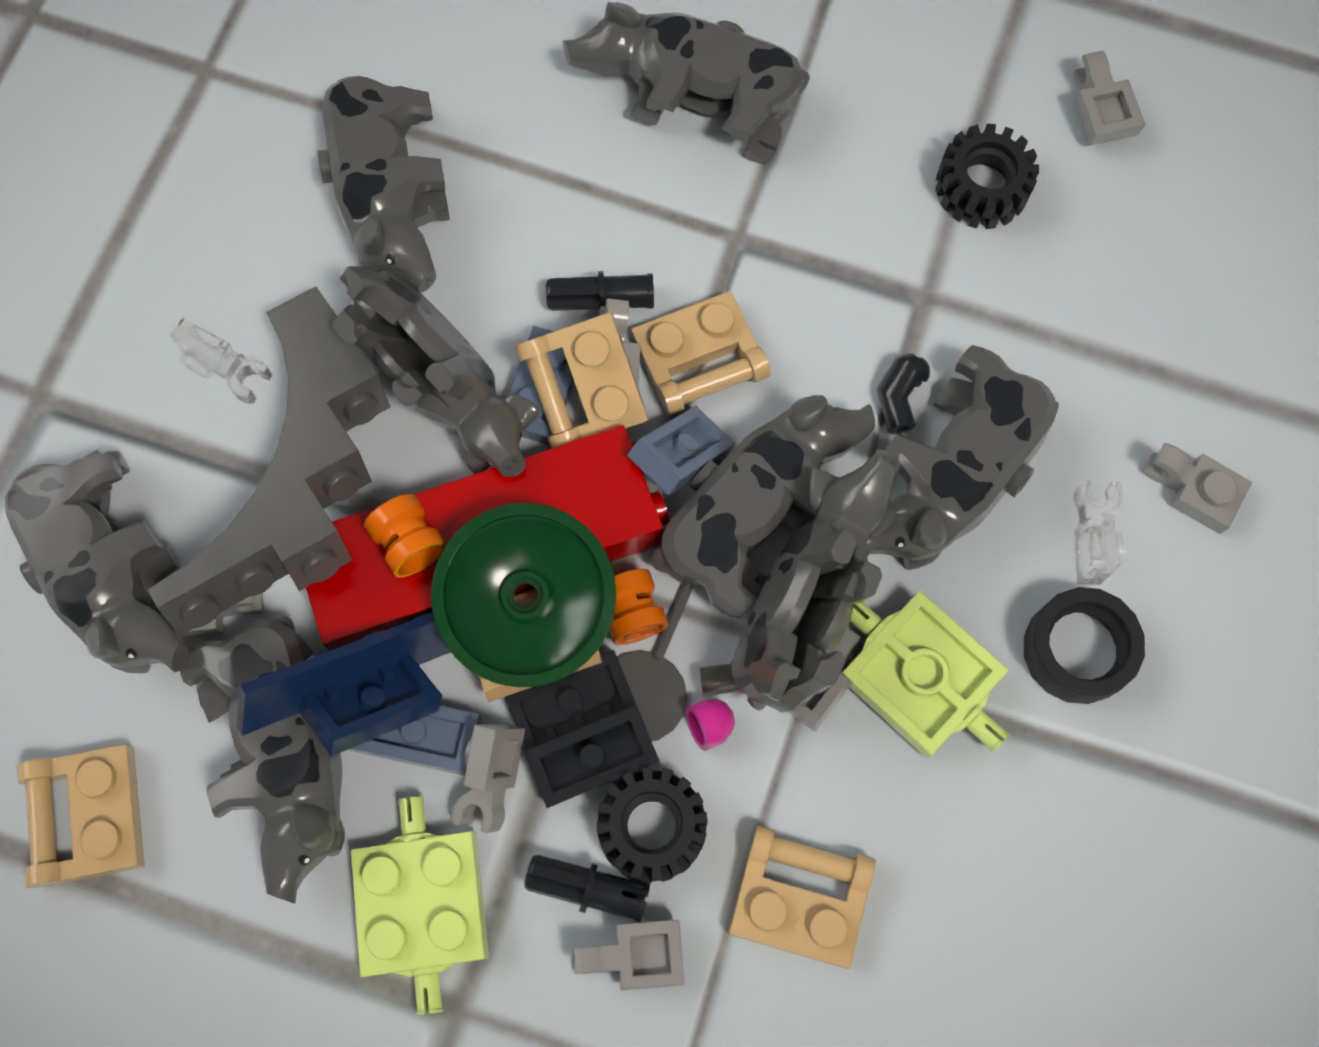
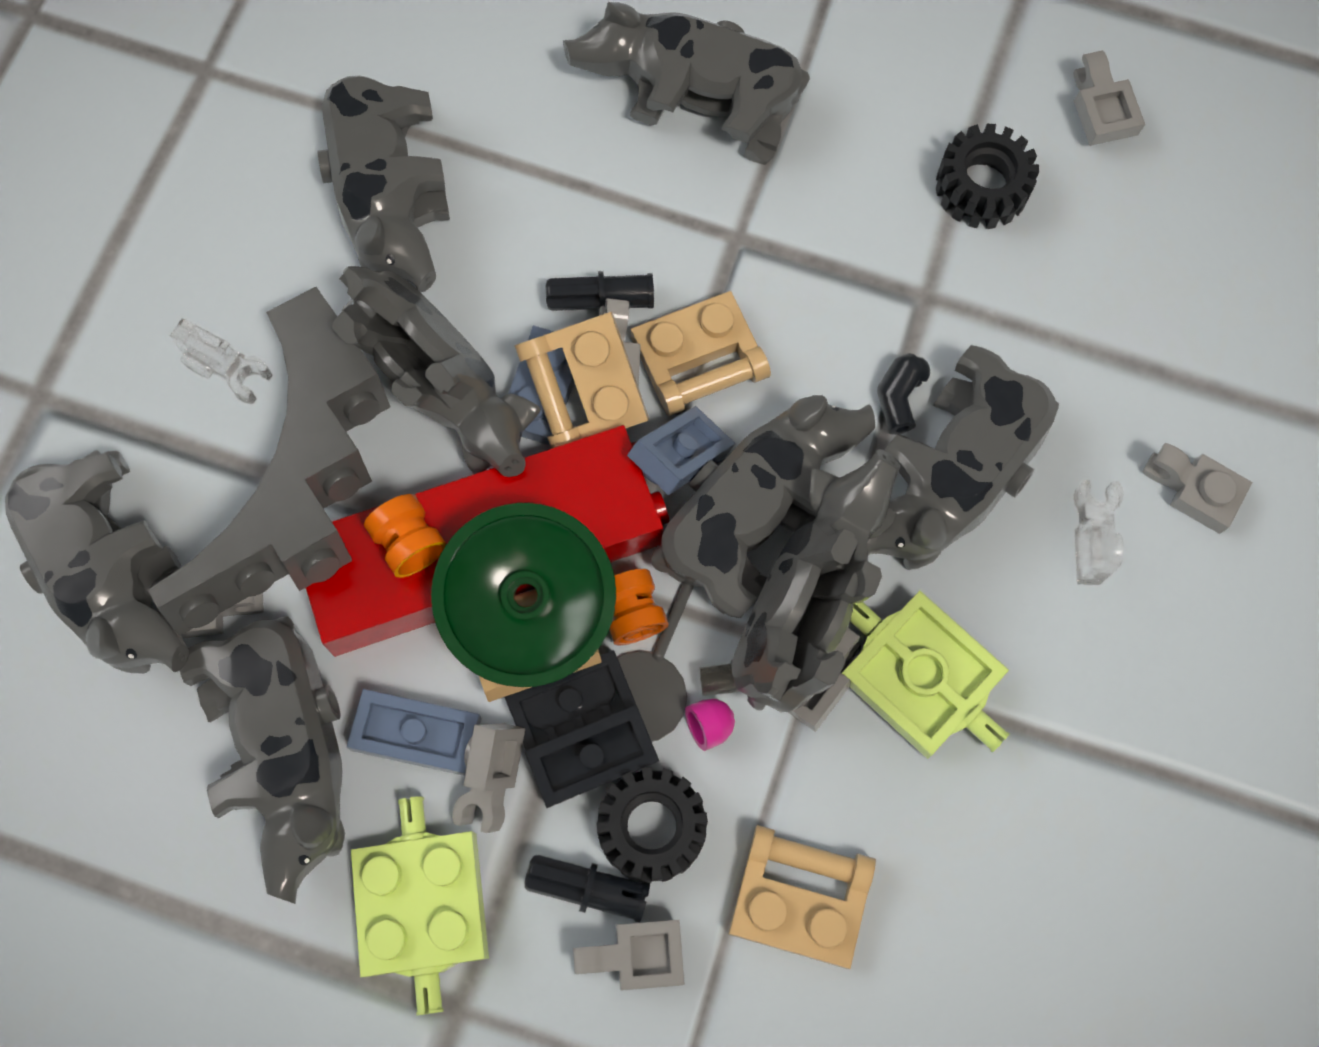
tan plate [17,744,145,888] -> none
dark blue bracket [236,611,451,757] -> none
black tyre [1024,587,1145,704] -> none

